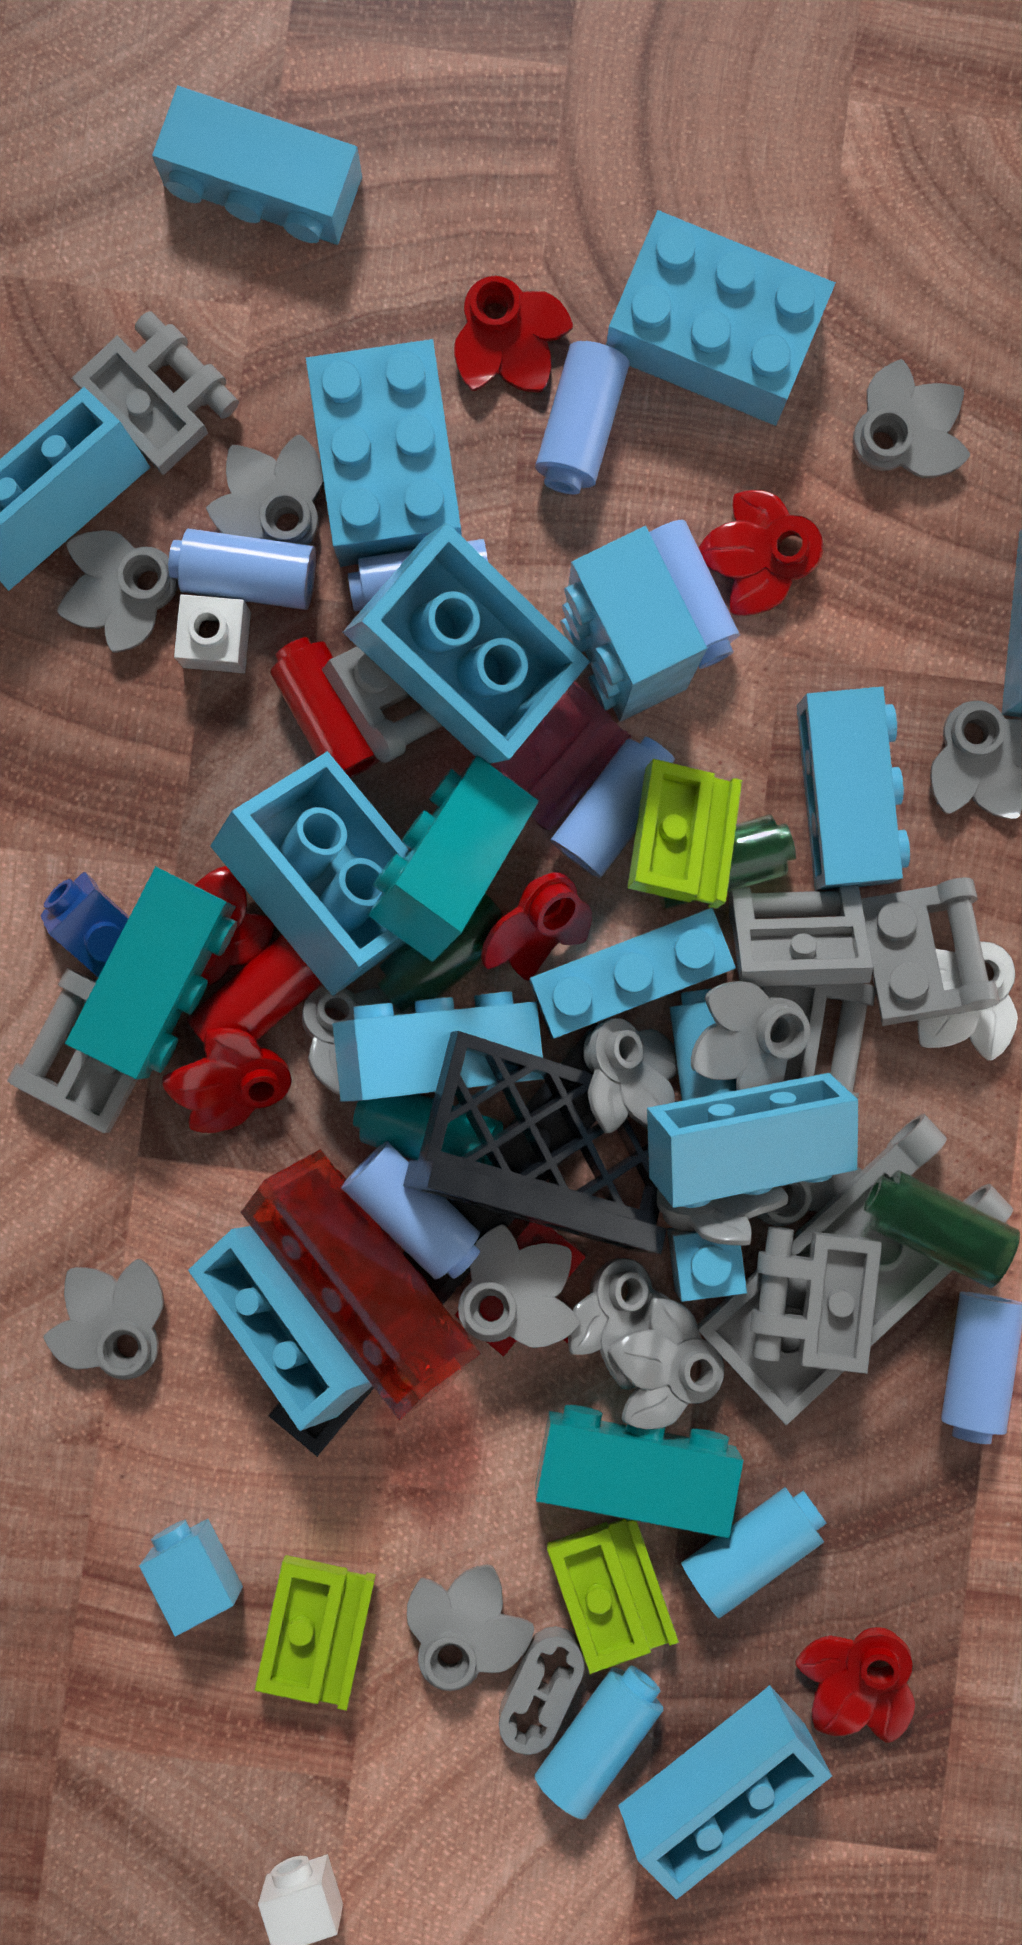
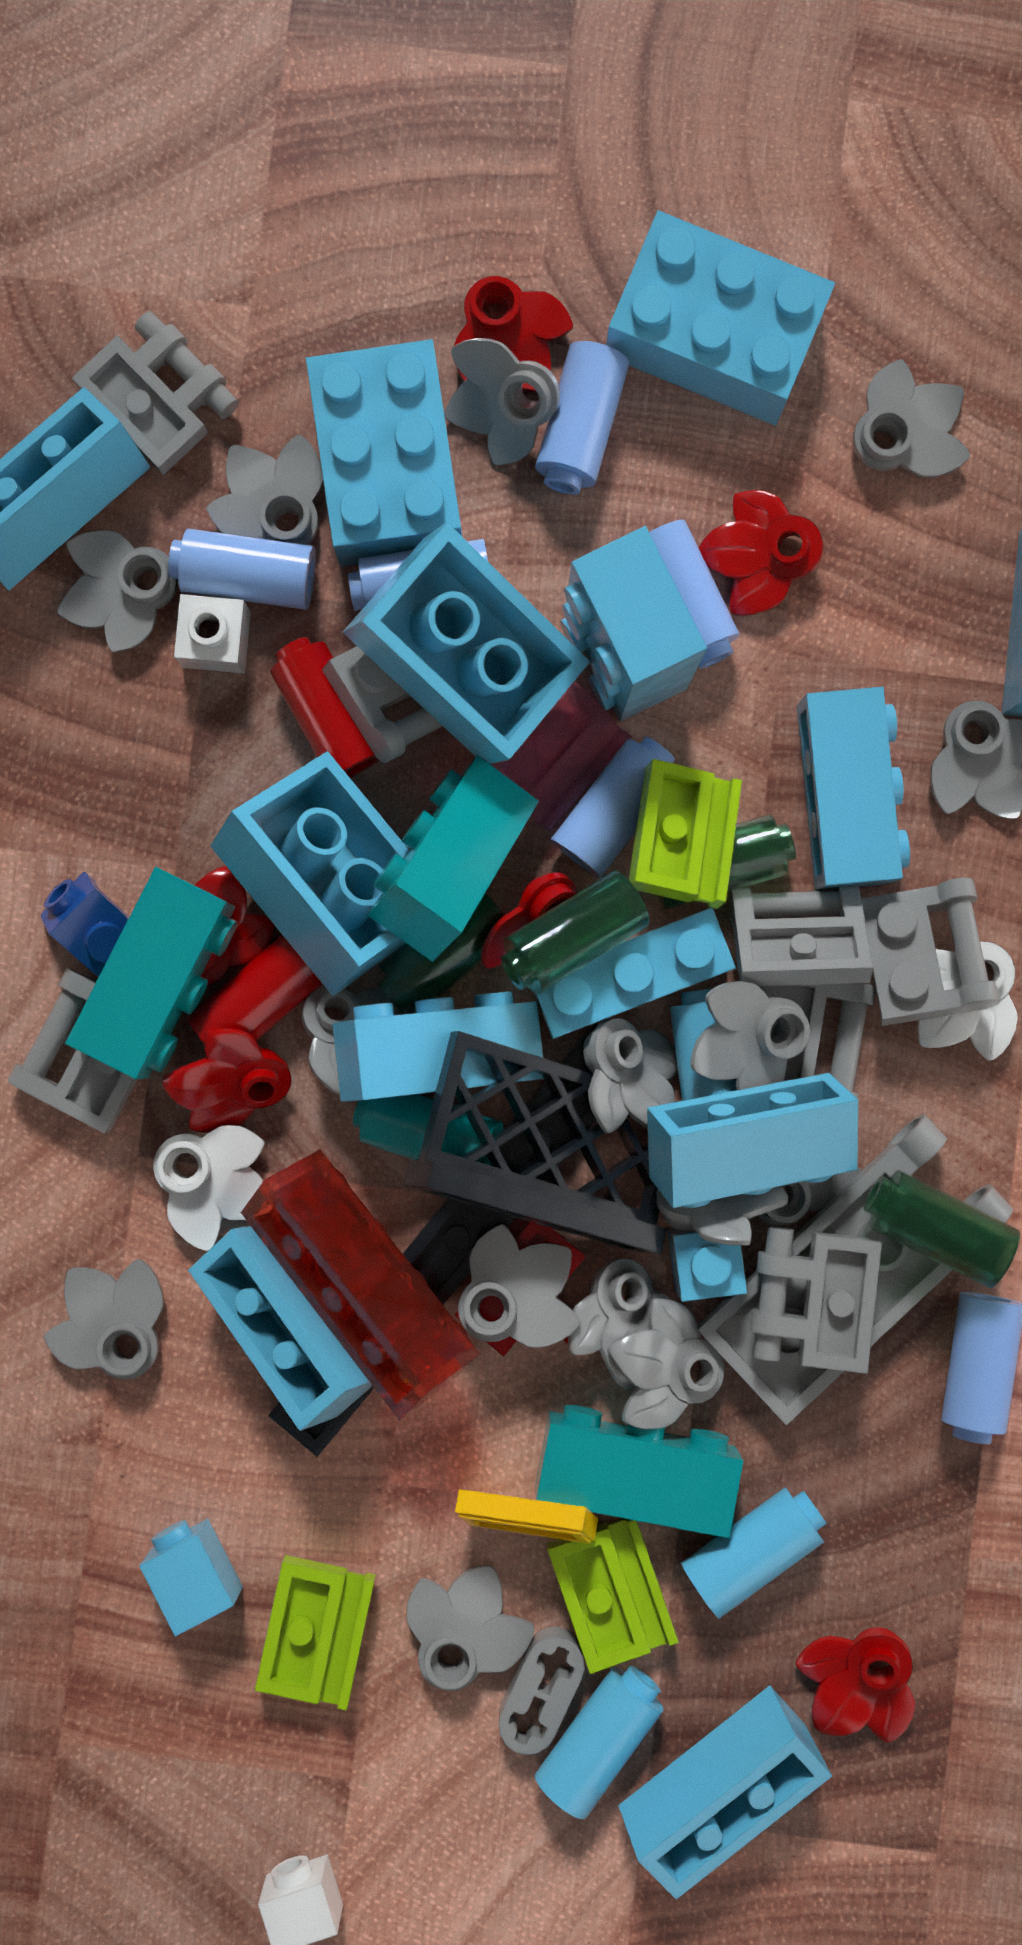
medium azure brick [152,85,362,245] -> none
light blue brick [341,1141,480,1279] -> none
none -> white plate [153,1125,272,1251]
none -> light grey plate [444,338,560,465]
none -> yellow tile [455,1489,598,1544]
none -> clear green brick [500,871,649,995]

